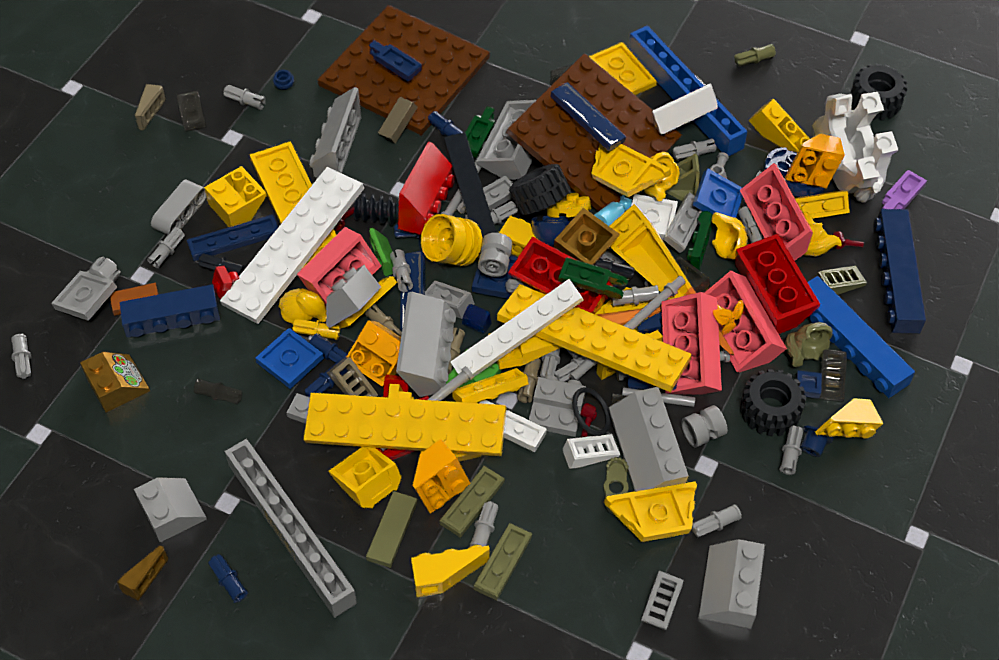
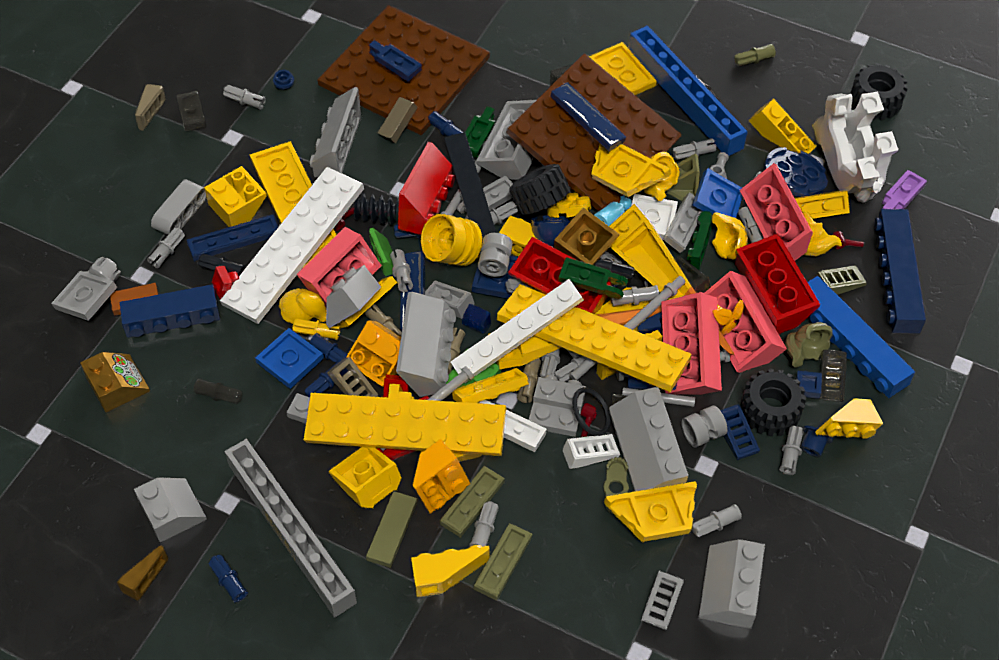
light grey axle [11,334,31,379] -> none
white slope [652,84,718,134] -> none
light orange slope [785,134,845,188] -> none
none -> dark blue slope [720,404,760,460]

